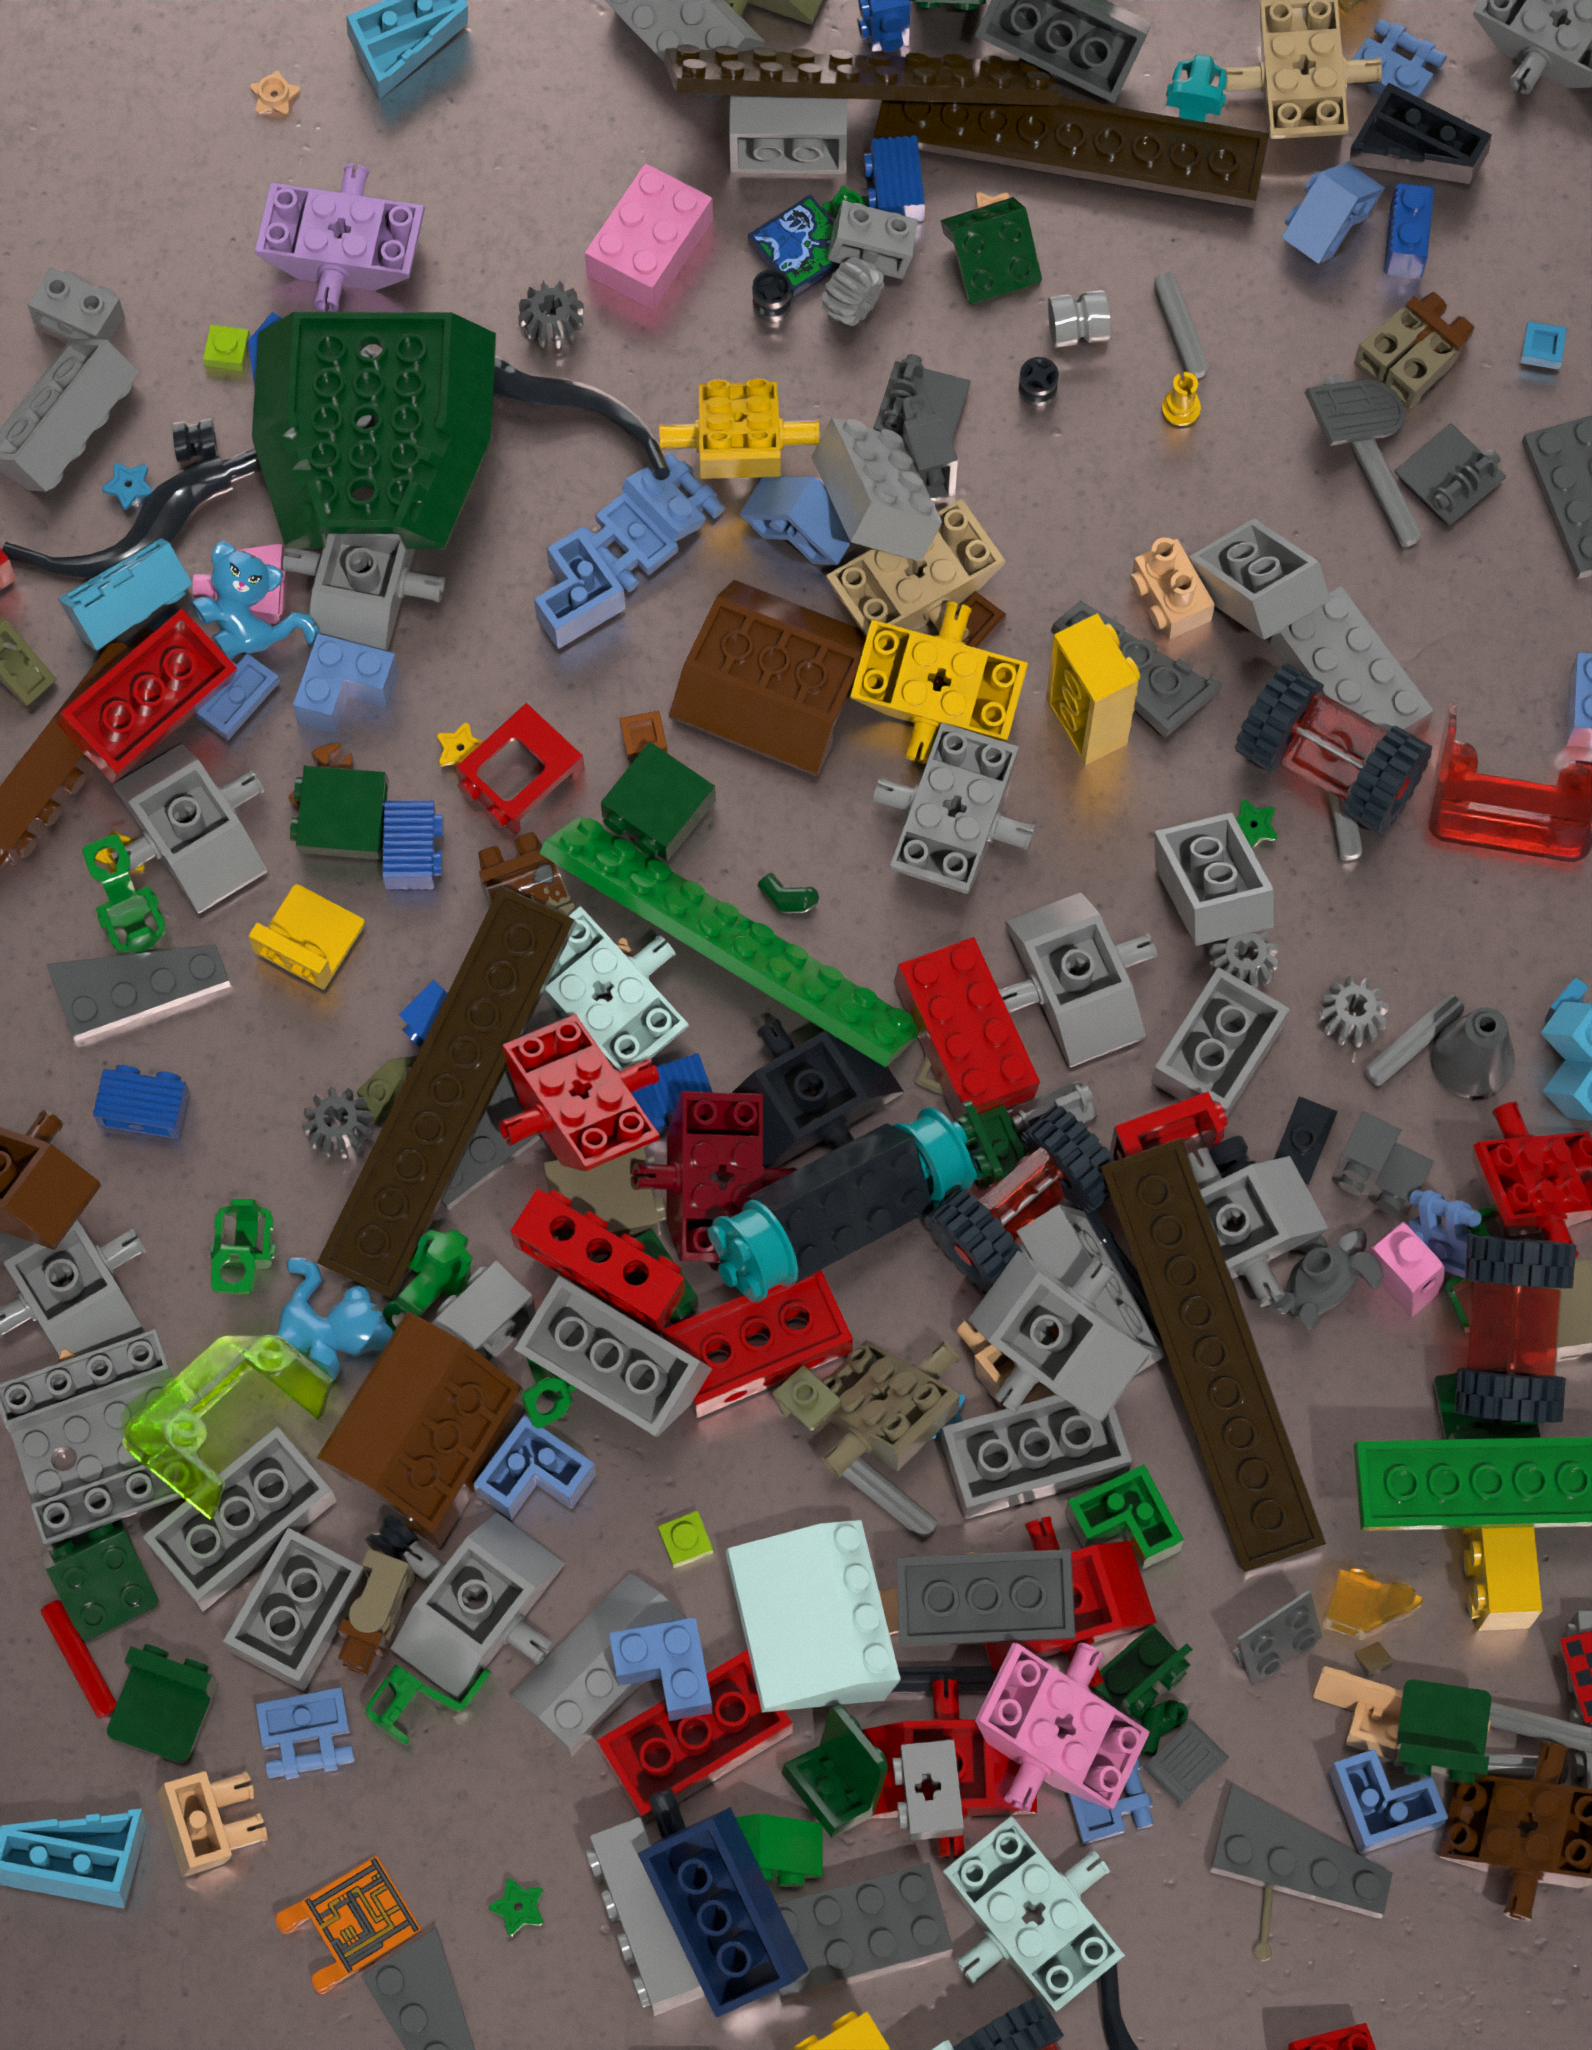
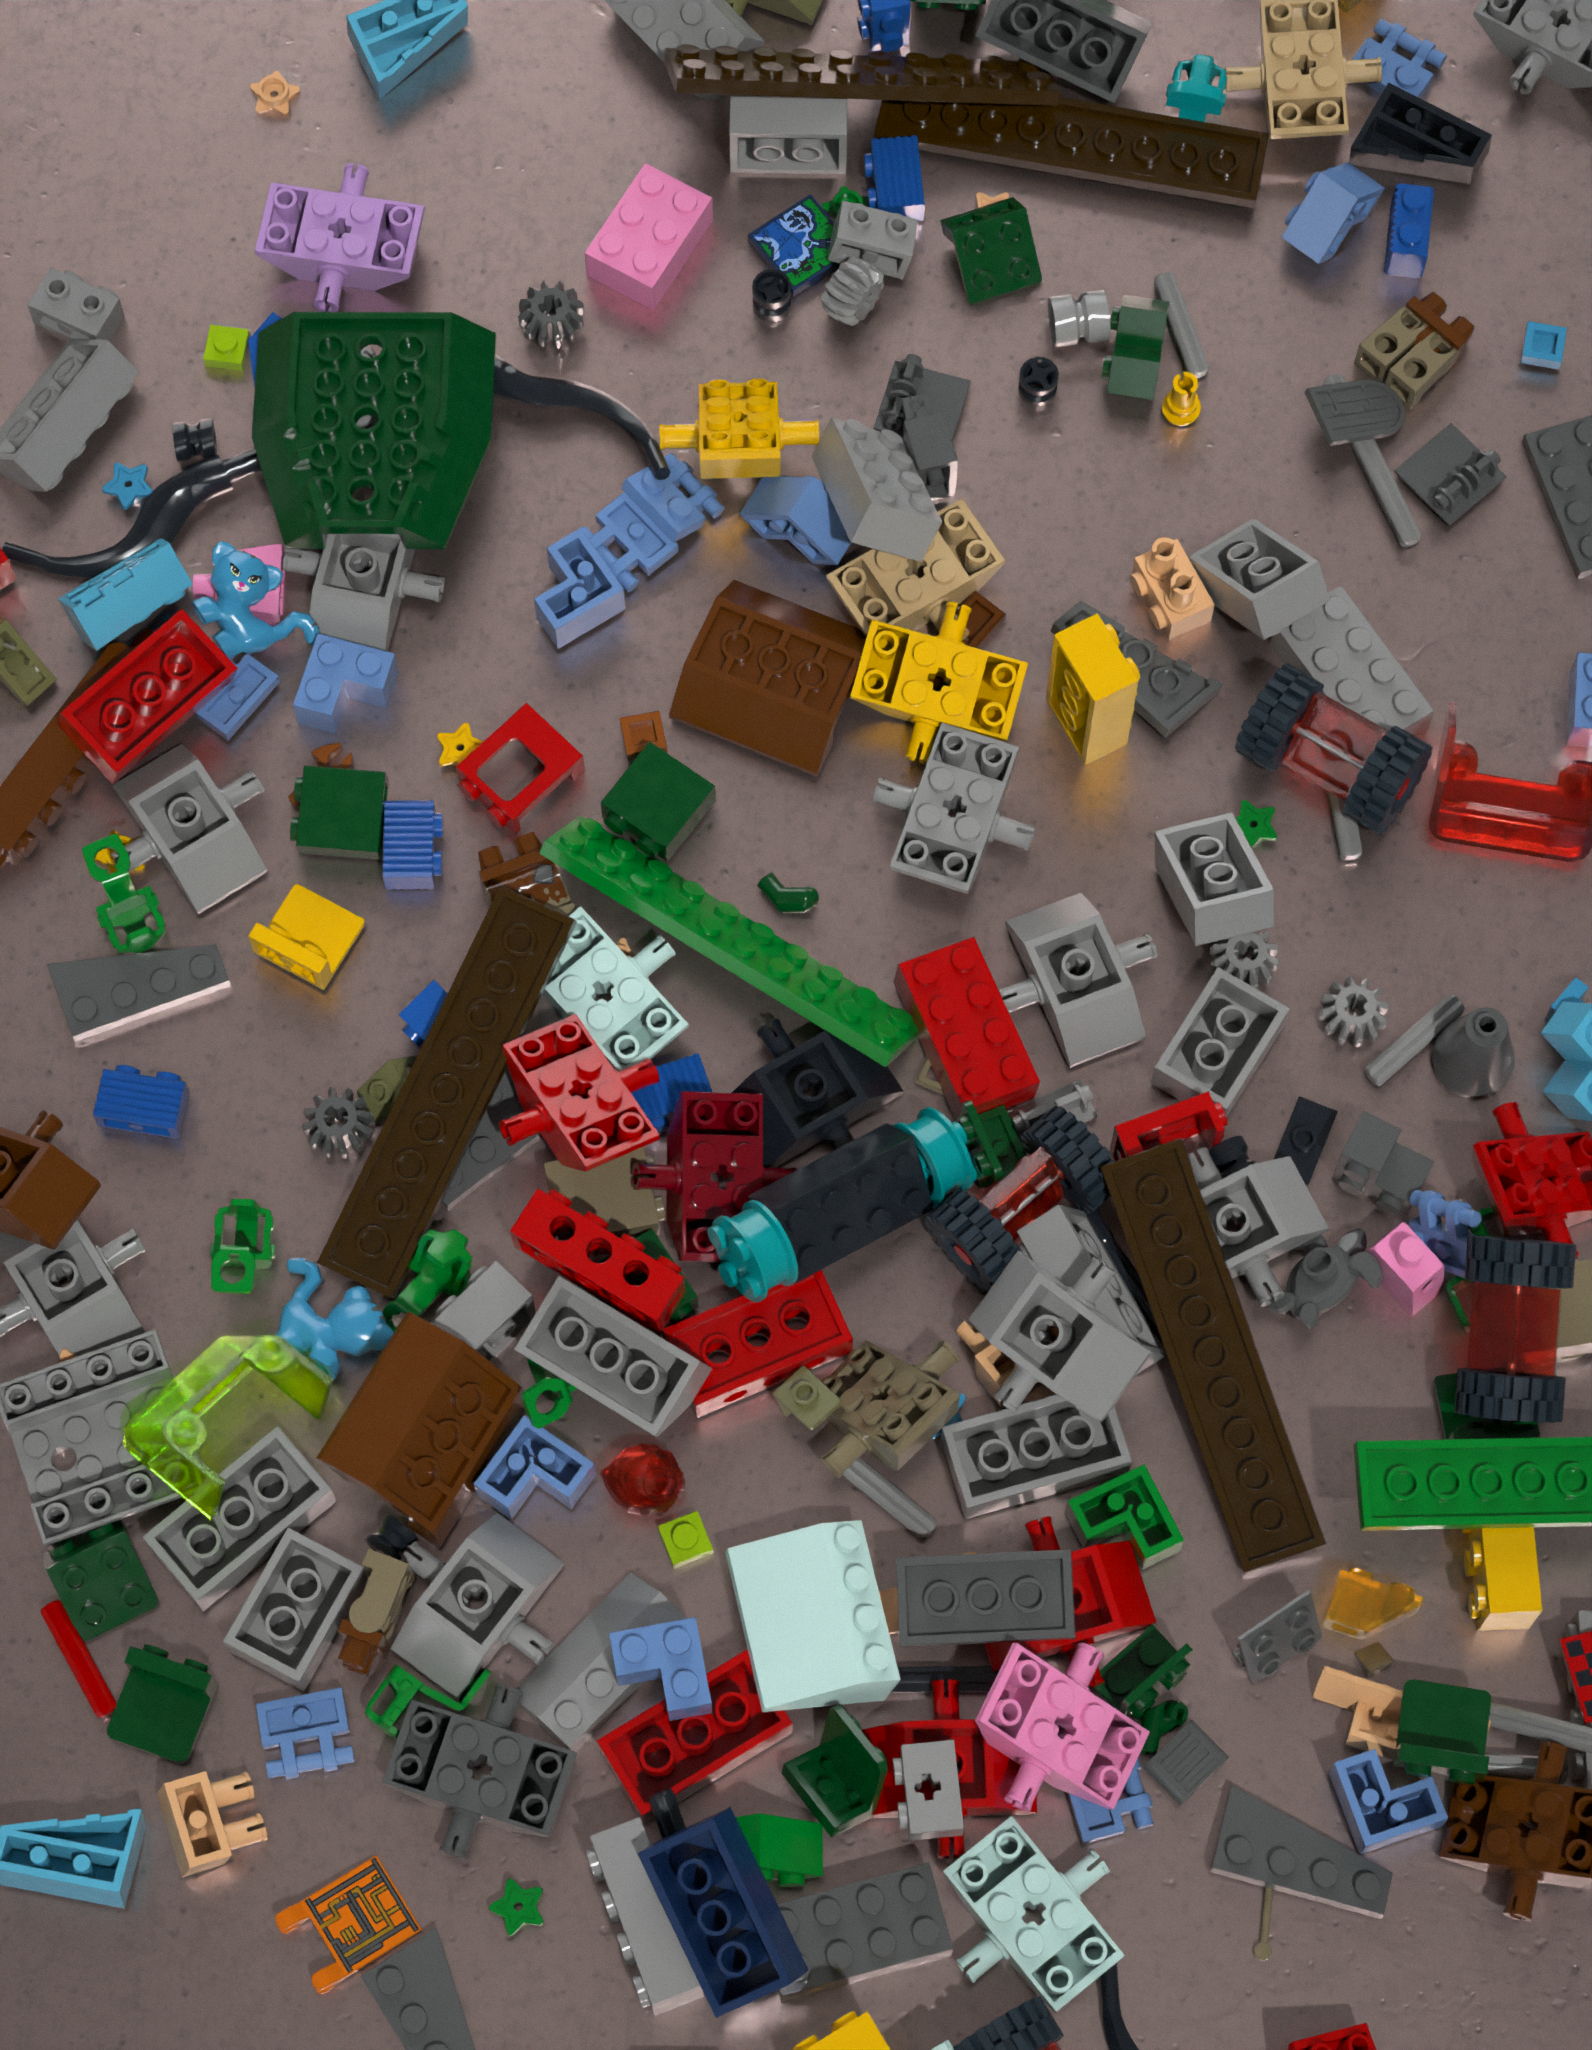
none -> dark grey slope [382,1683,578,1860]
none -> clear red hair [600,1443,686,1516]
none -> dark green brick [1101,295,1170,400]

